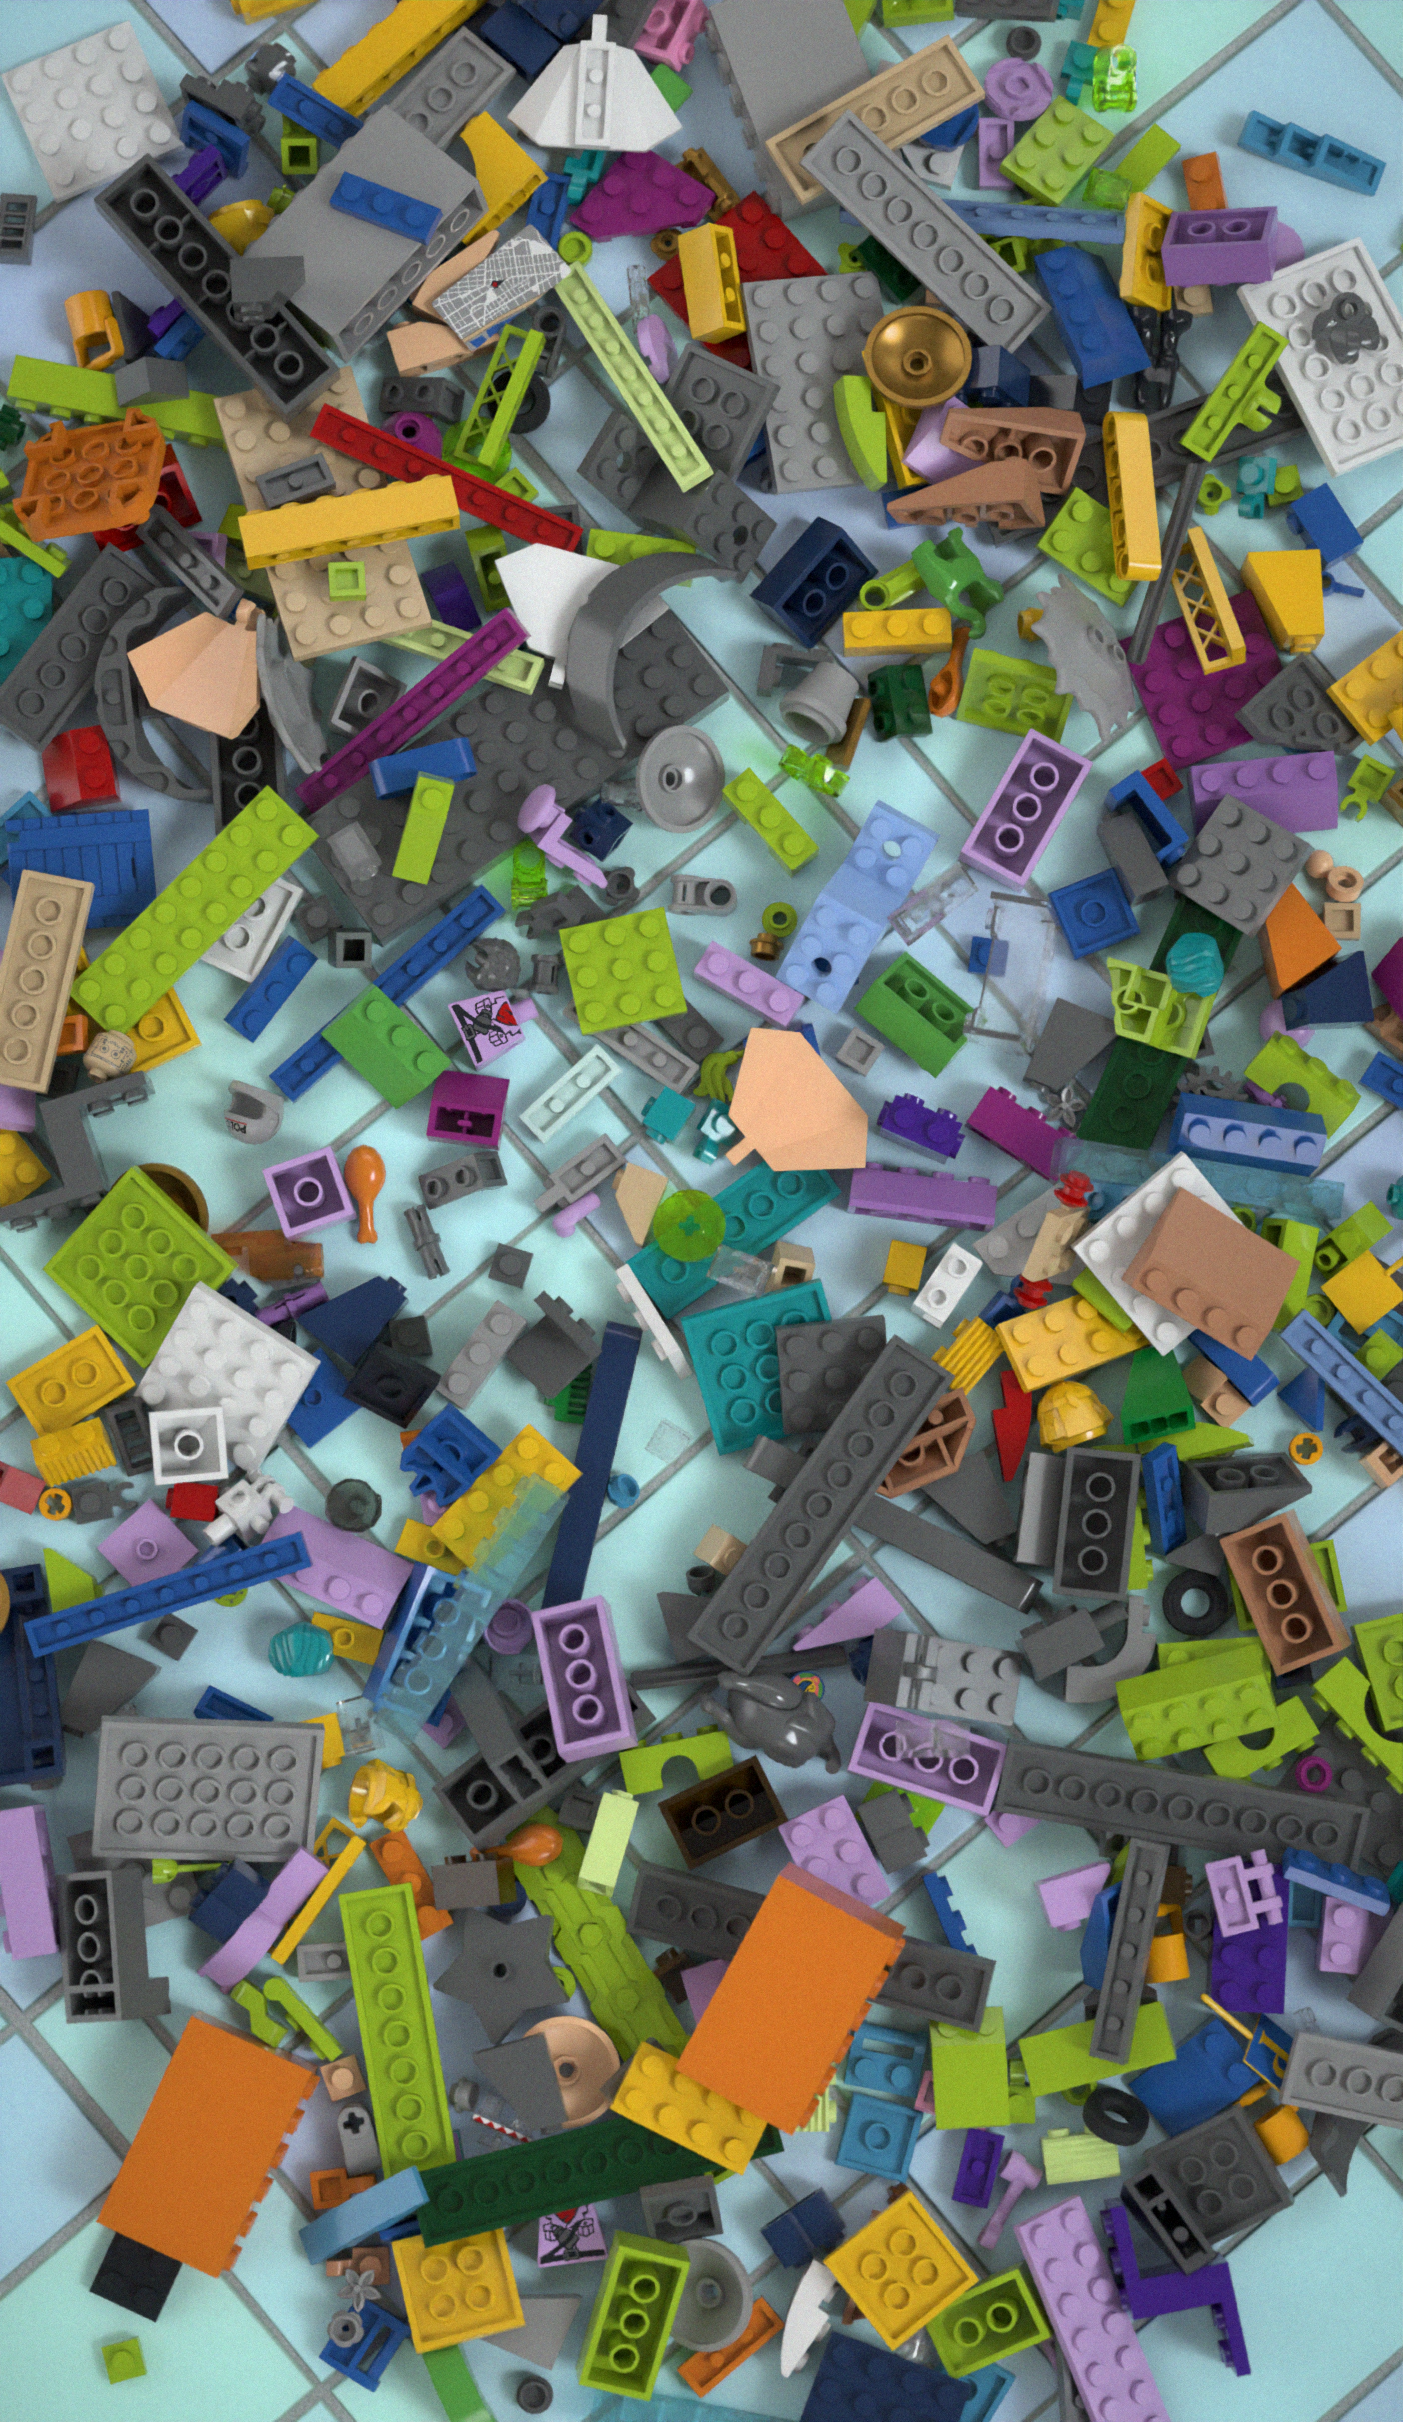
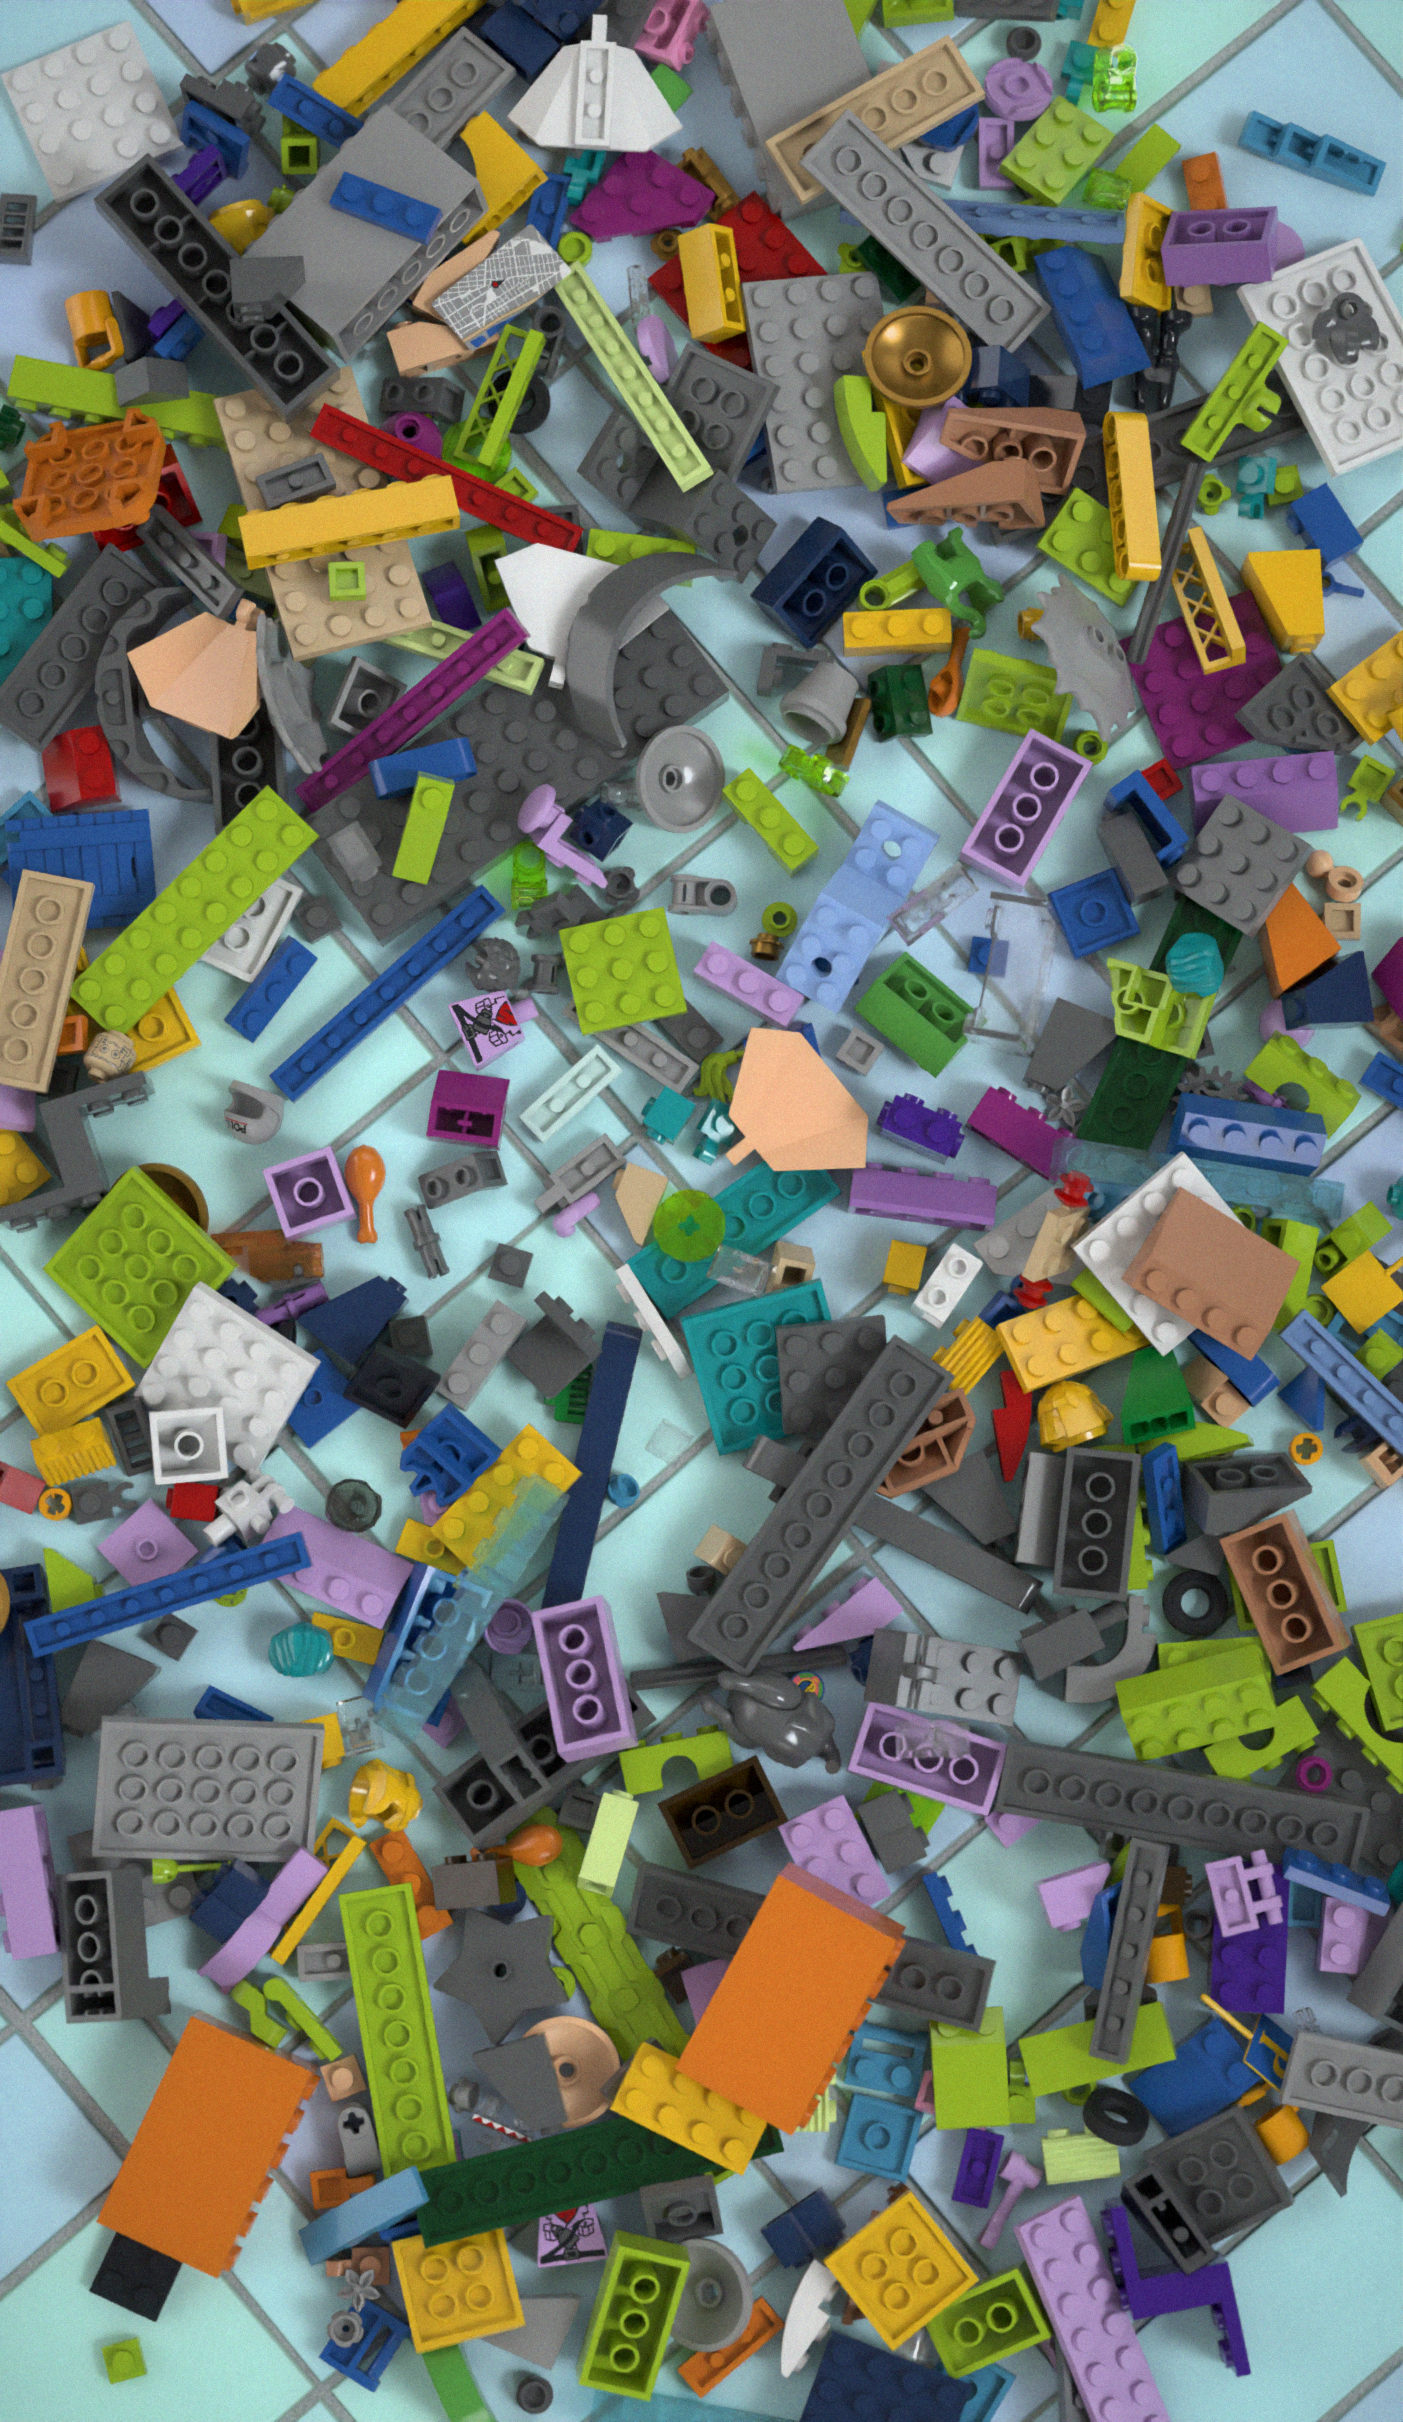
bright green slope [320,983,452,1110] -> none
pearl dark grey brick [328,928,372,968] -> none
none -> lime plate [1072,730,1108,766]

